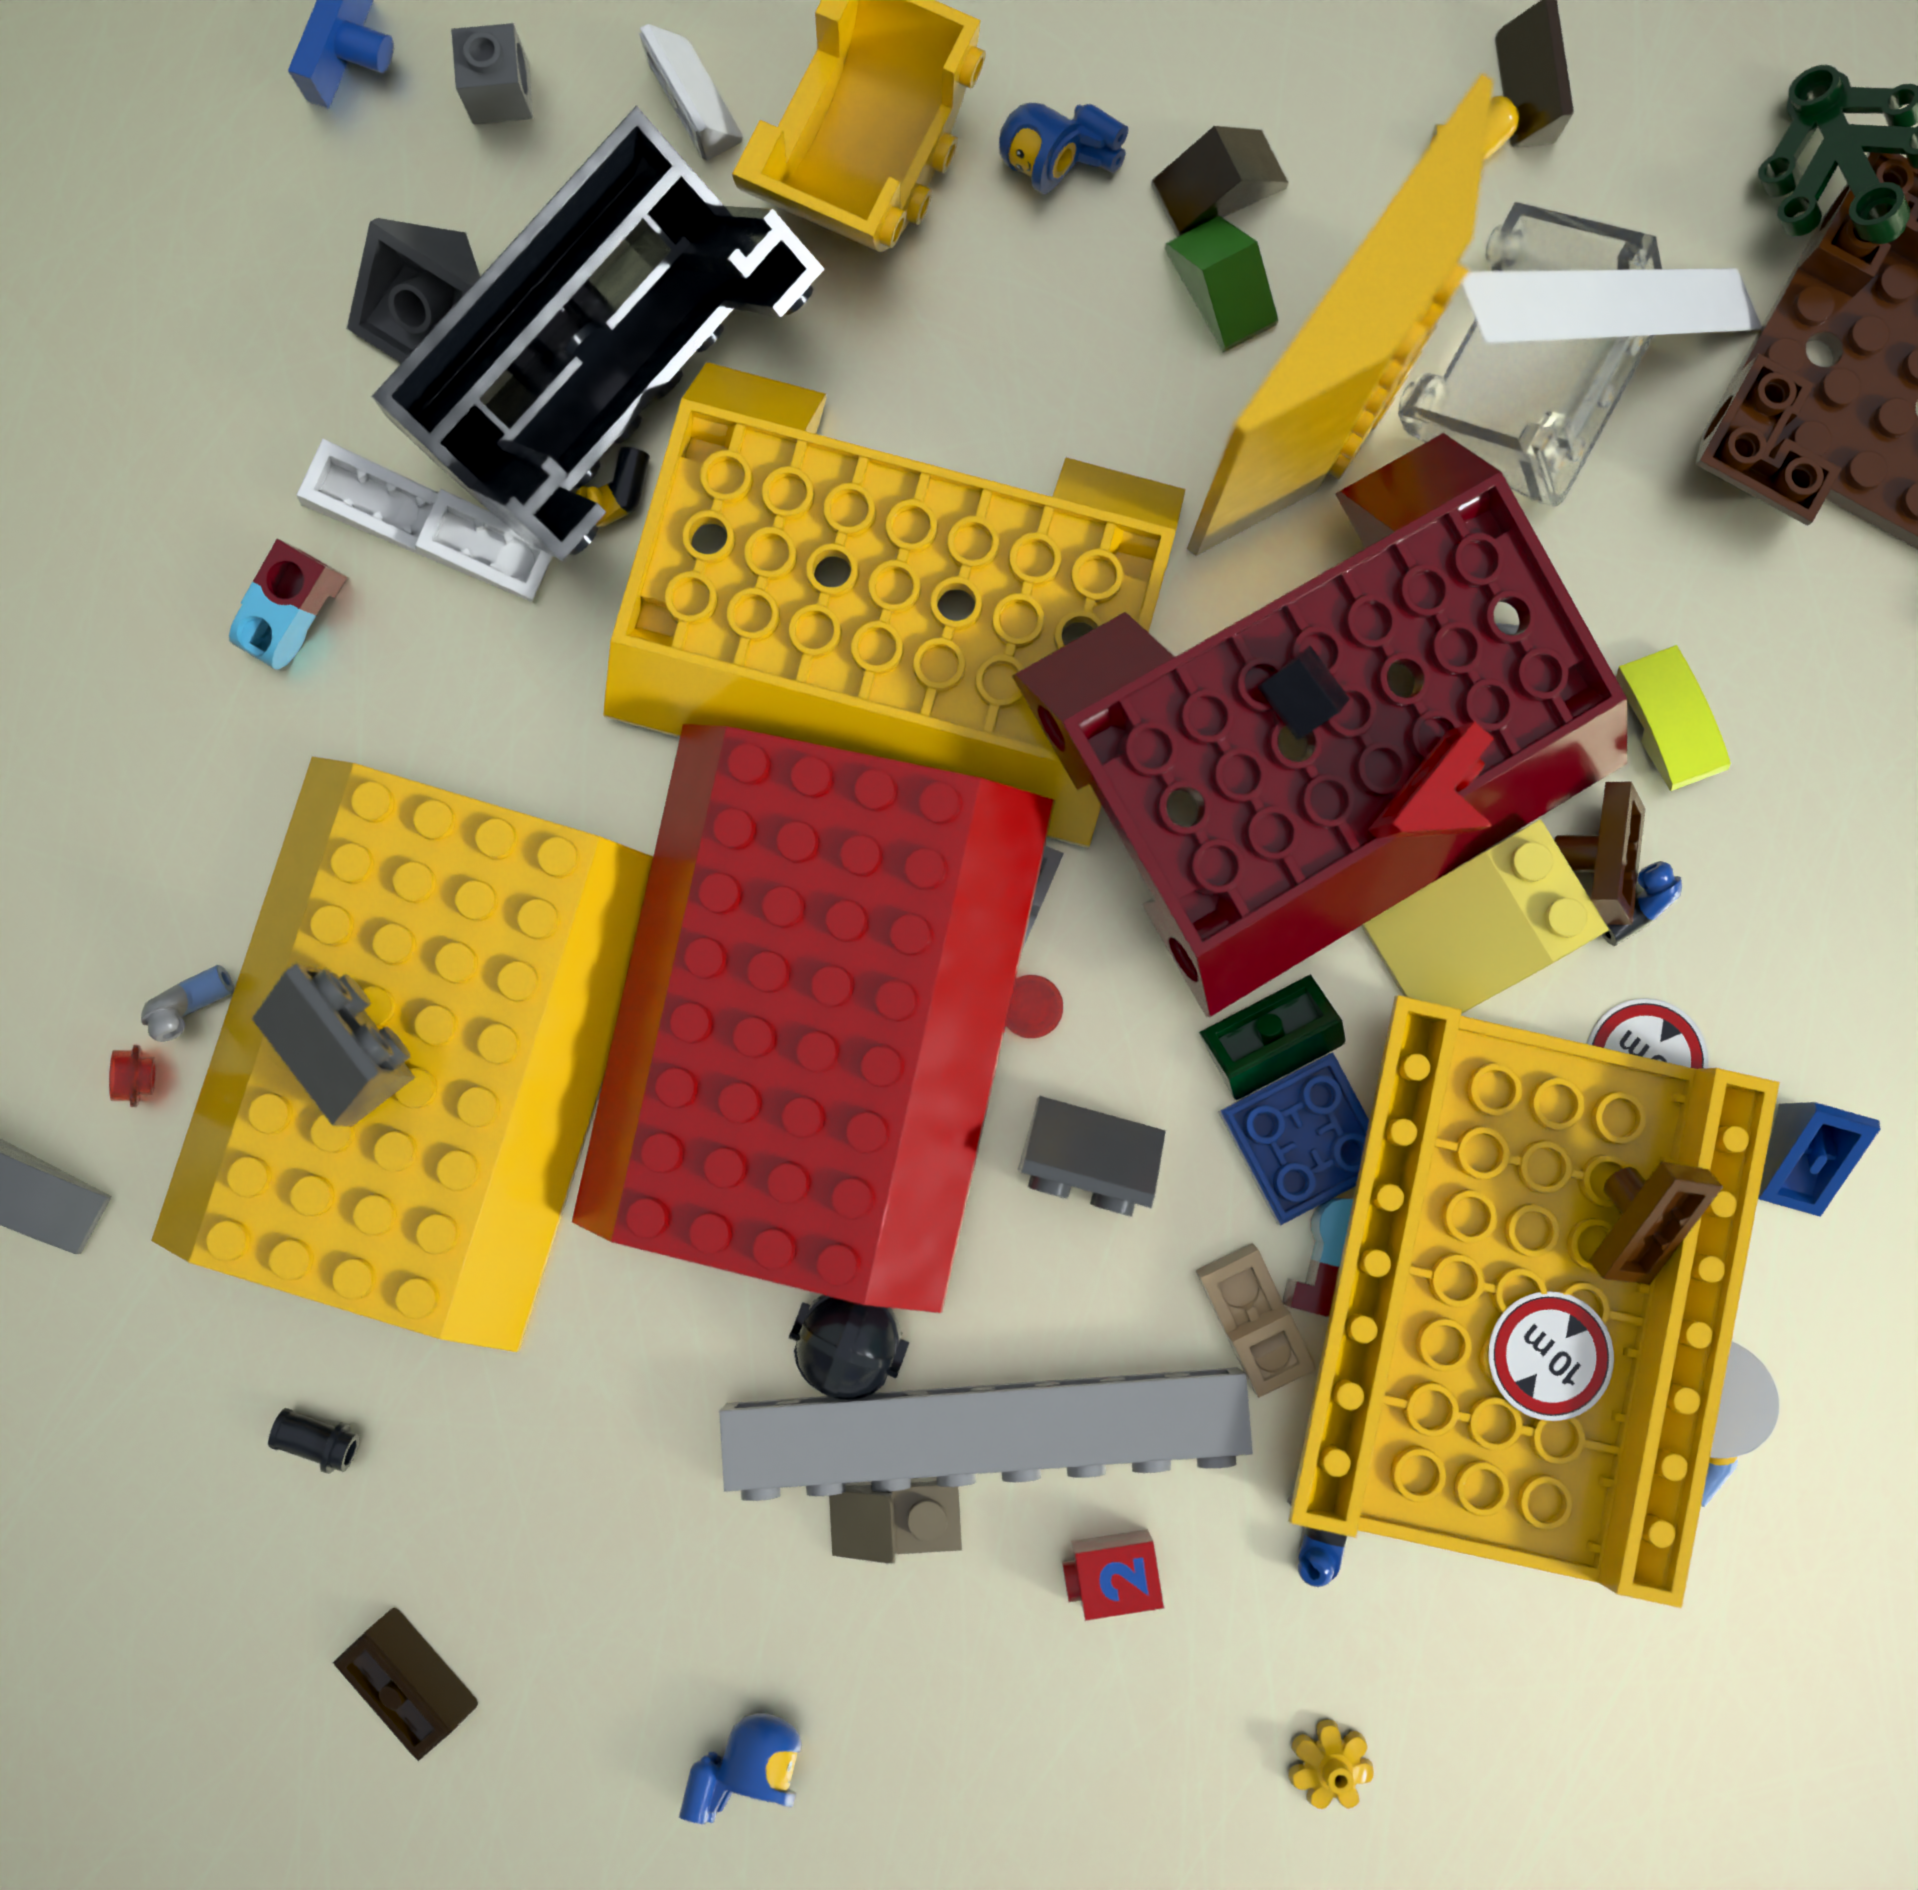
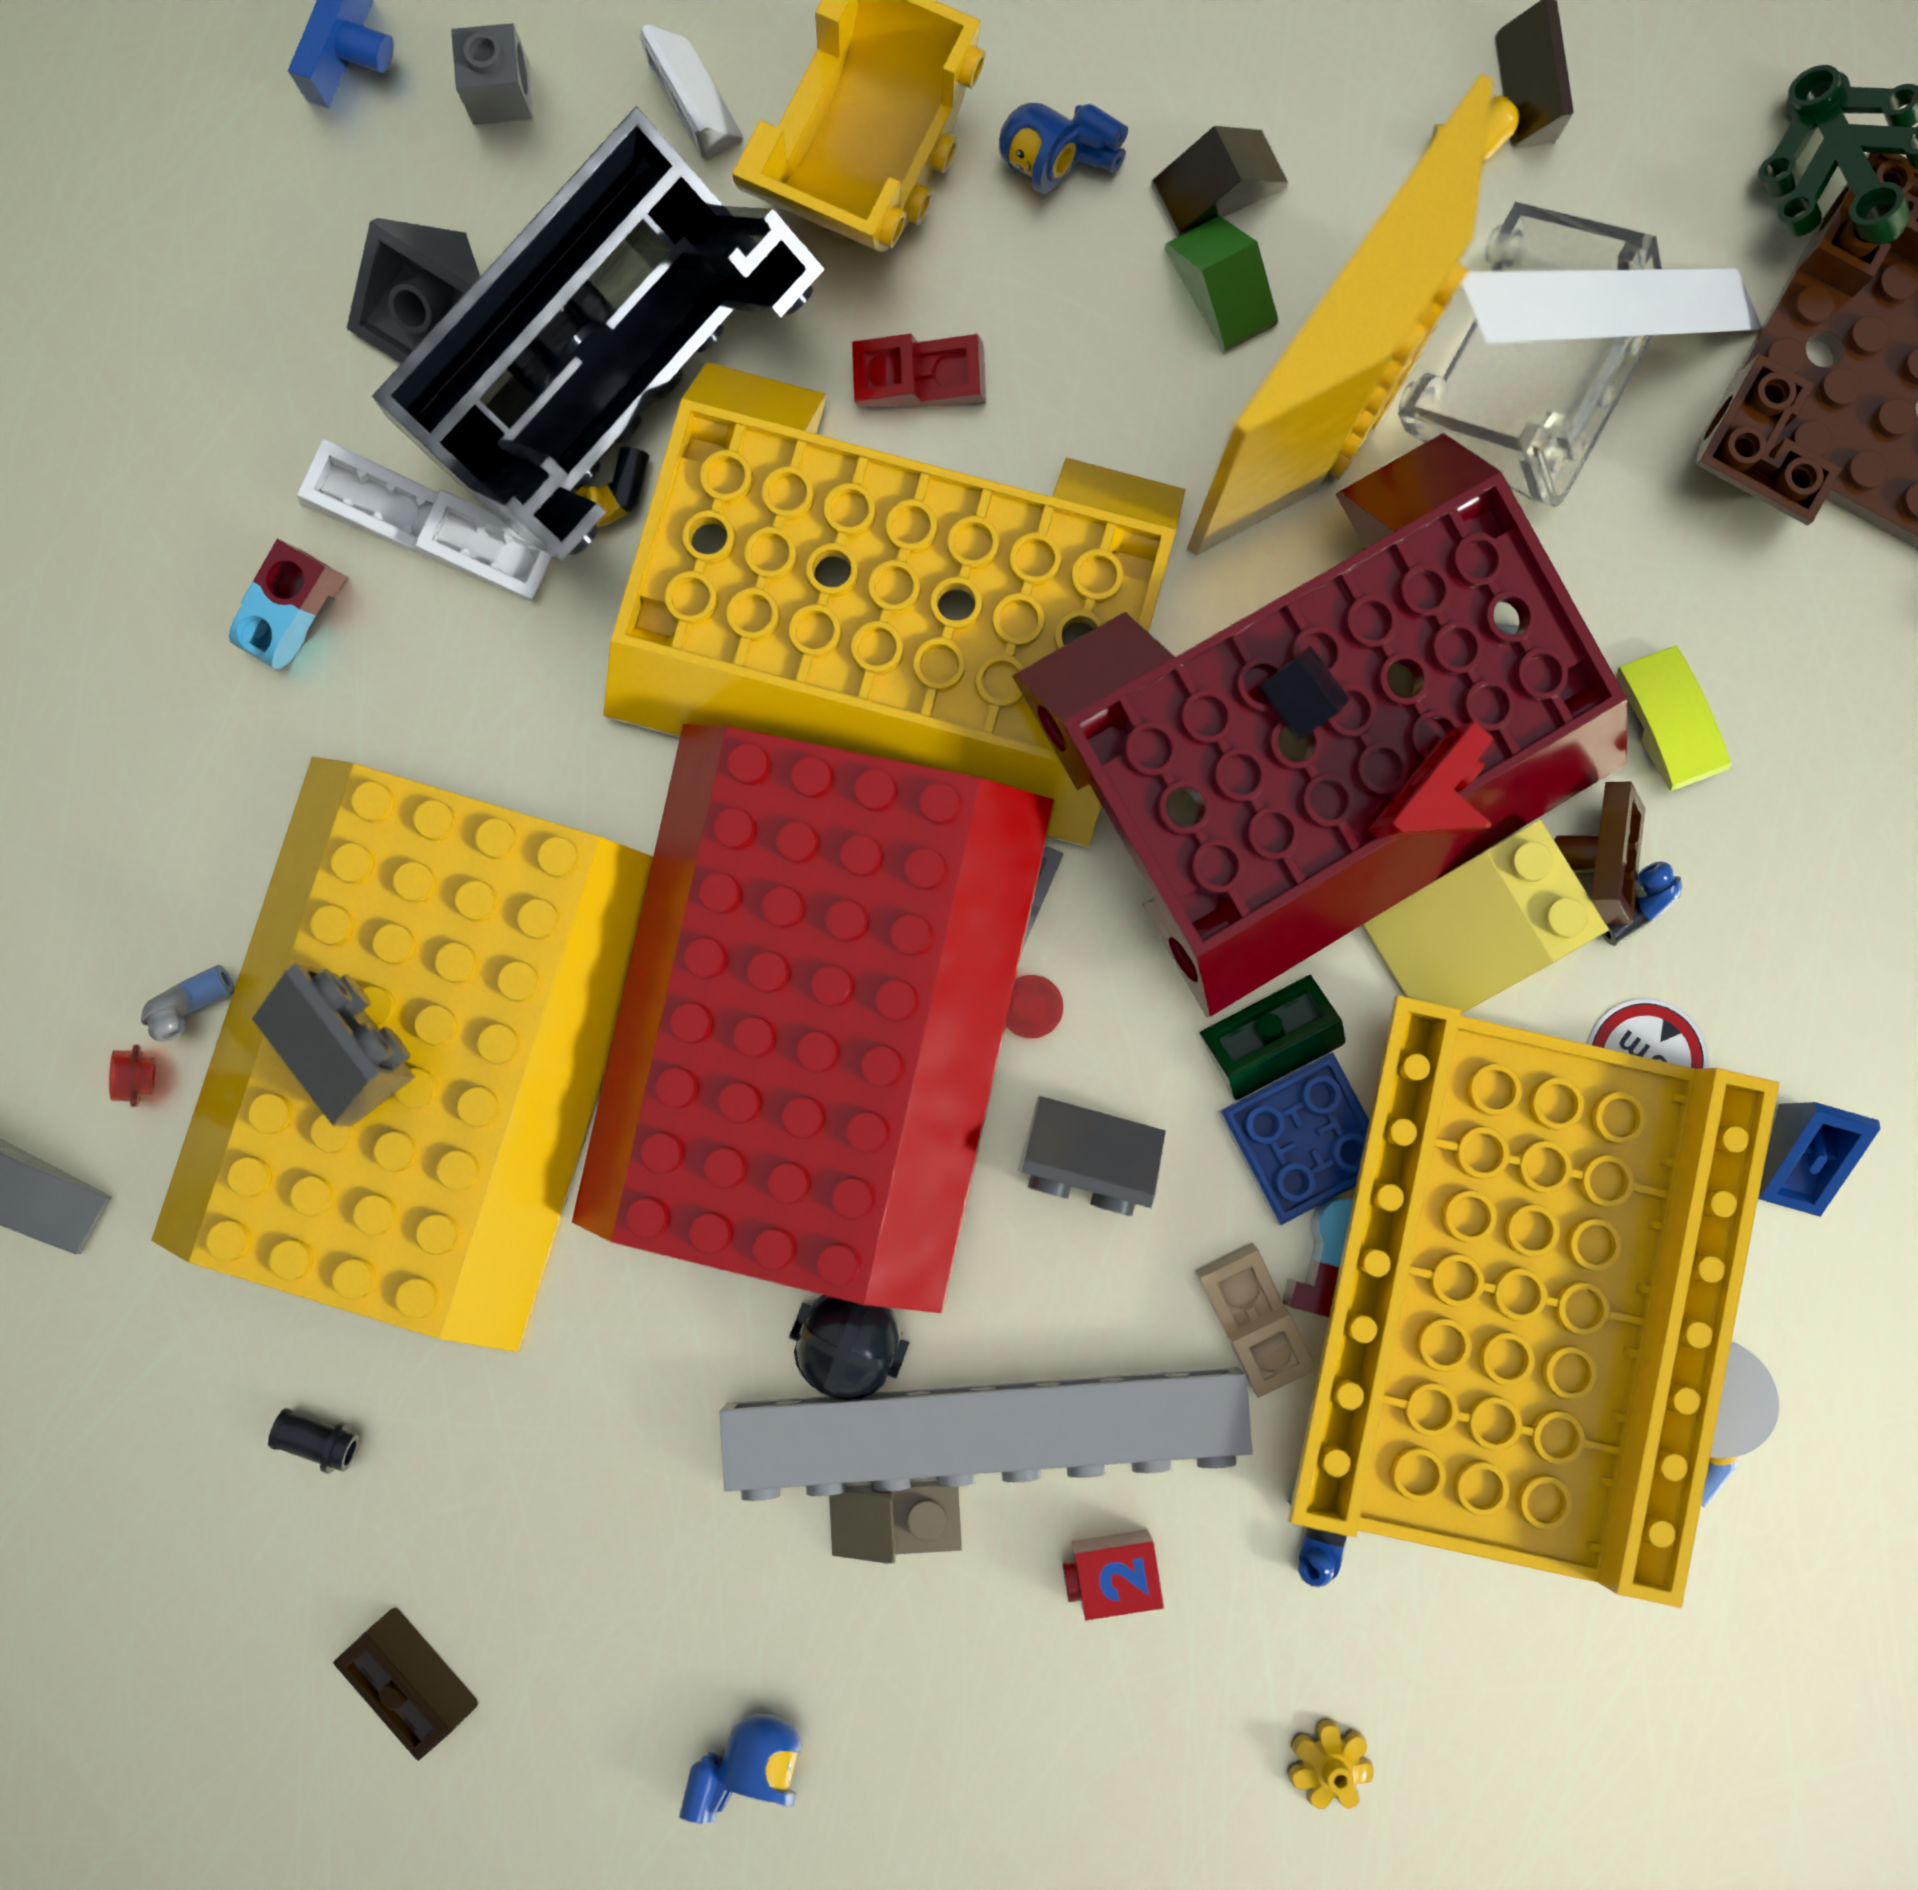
sticker [1488,1292,1614,1421] -> none
reddish brown tile [1589,1162,1723,1285] -> none
none -> red slope [852,333,986,408]

